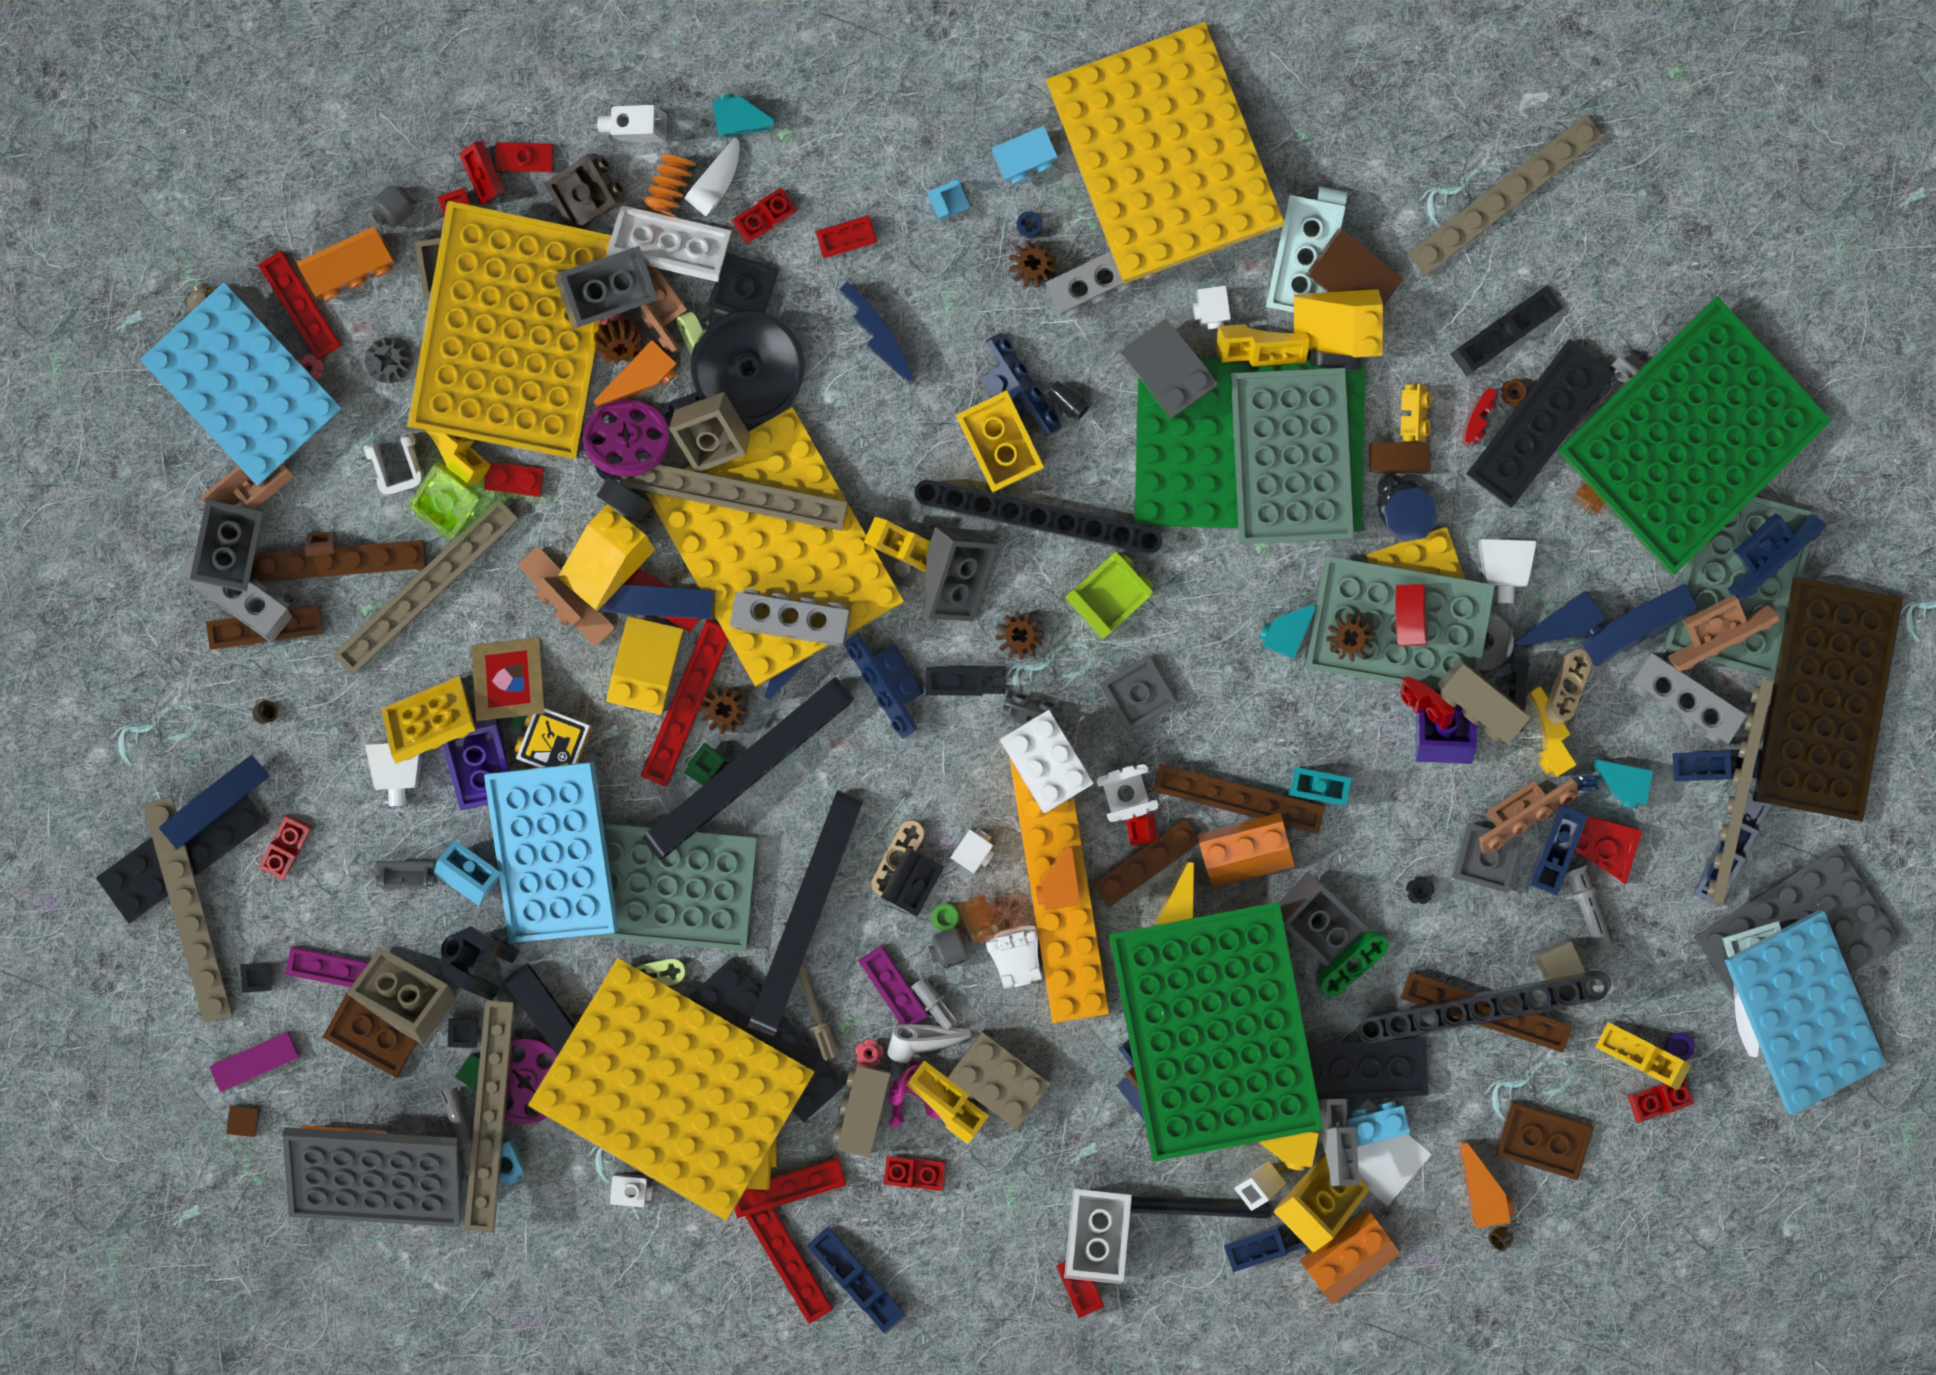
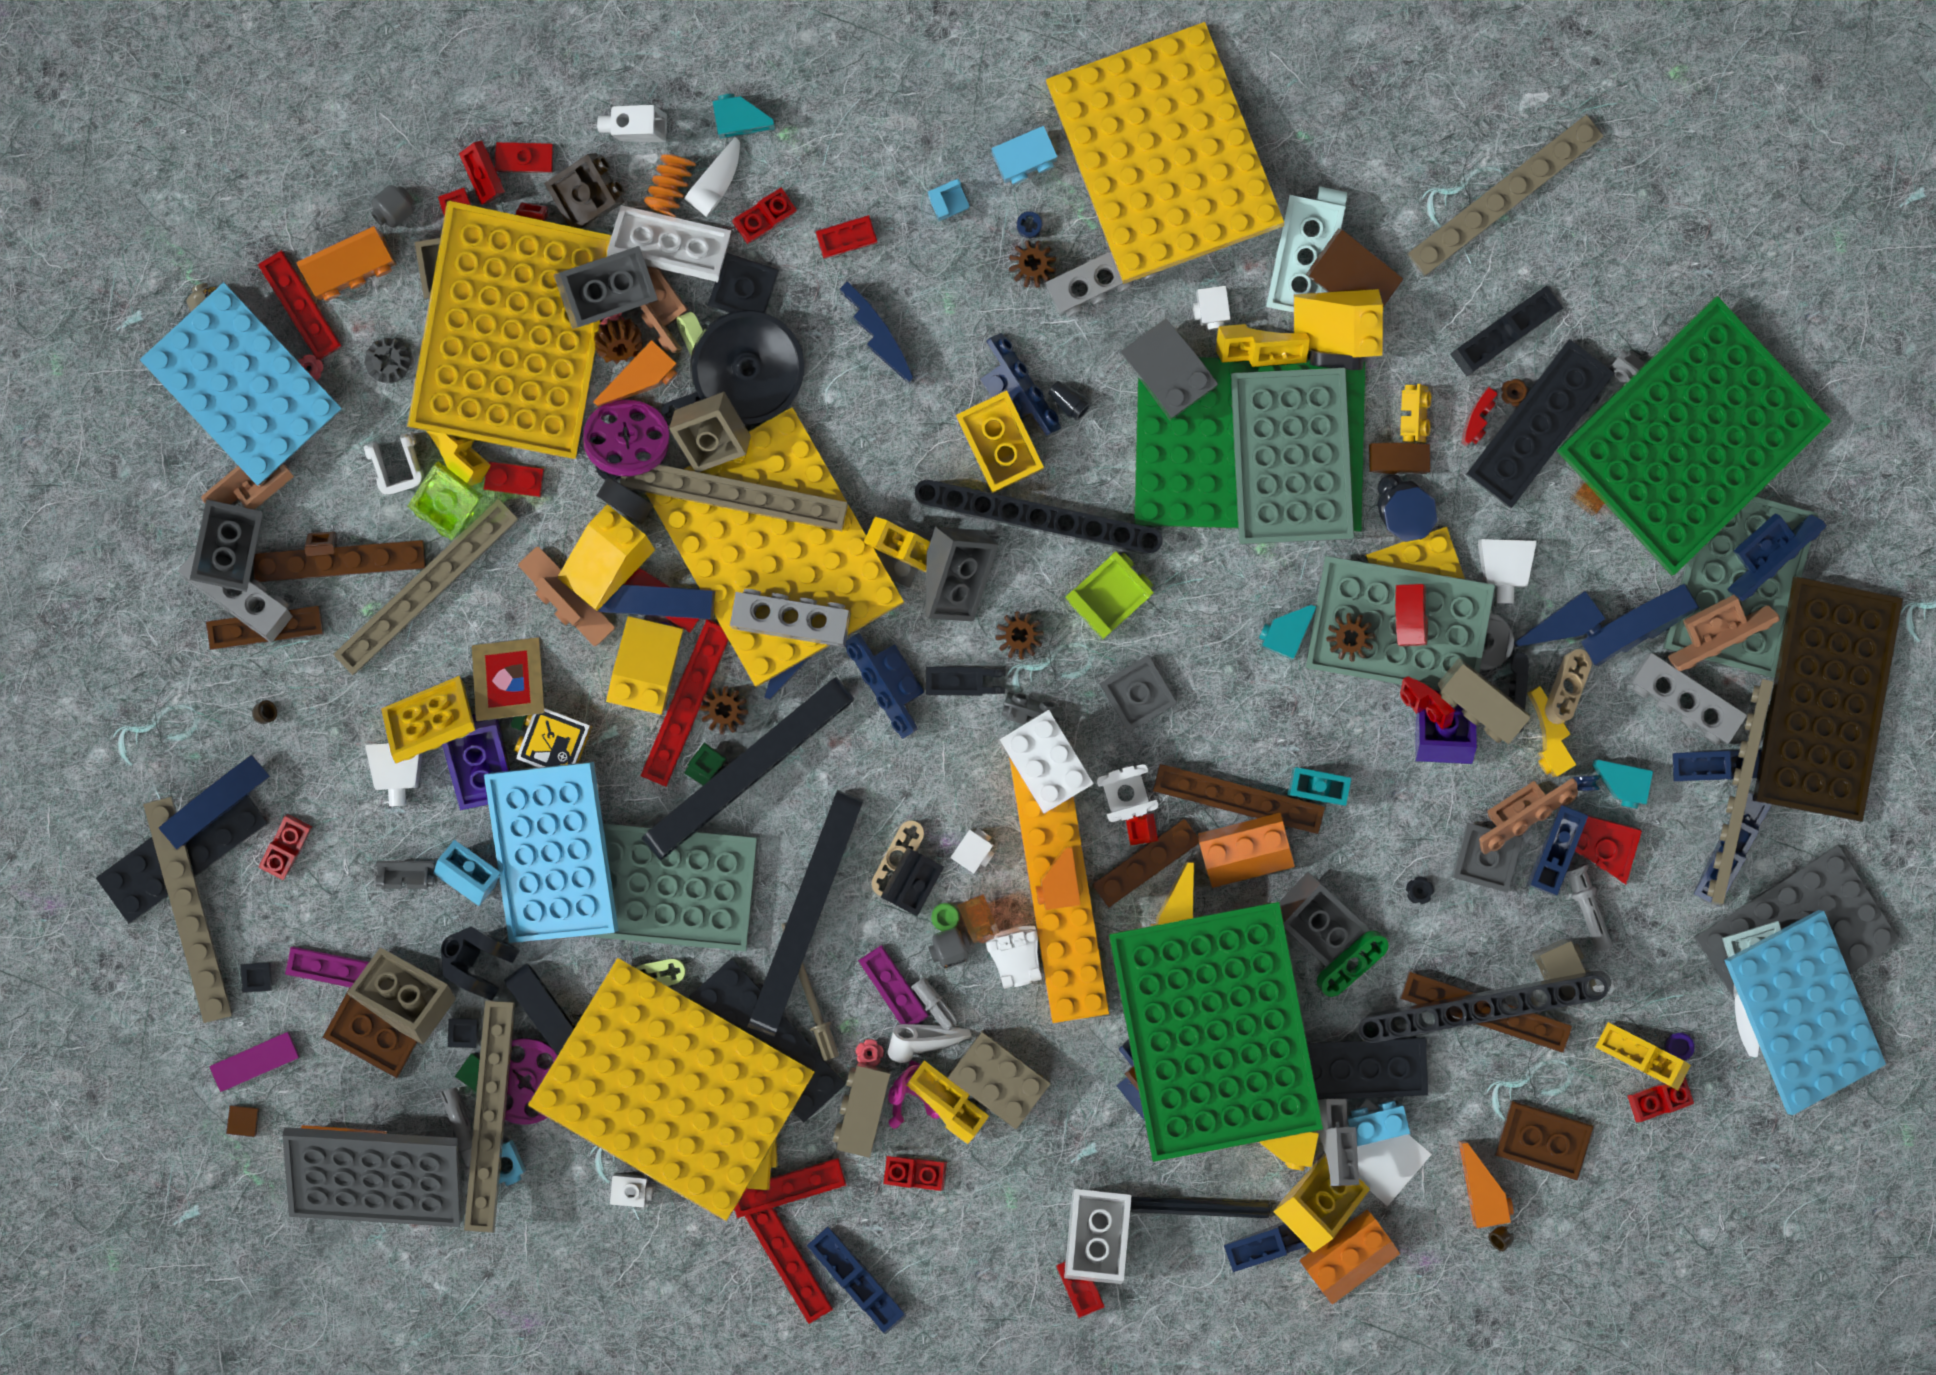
white brick [1234,1161,1286,1211] -> none
none -> red tile [515,202,548,221]

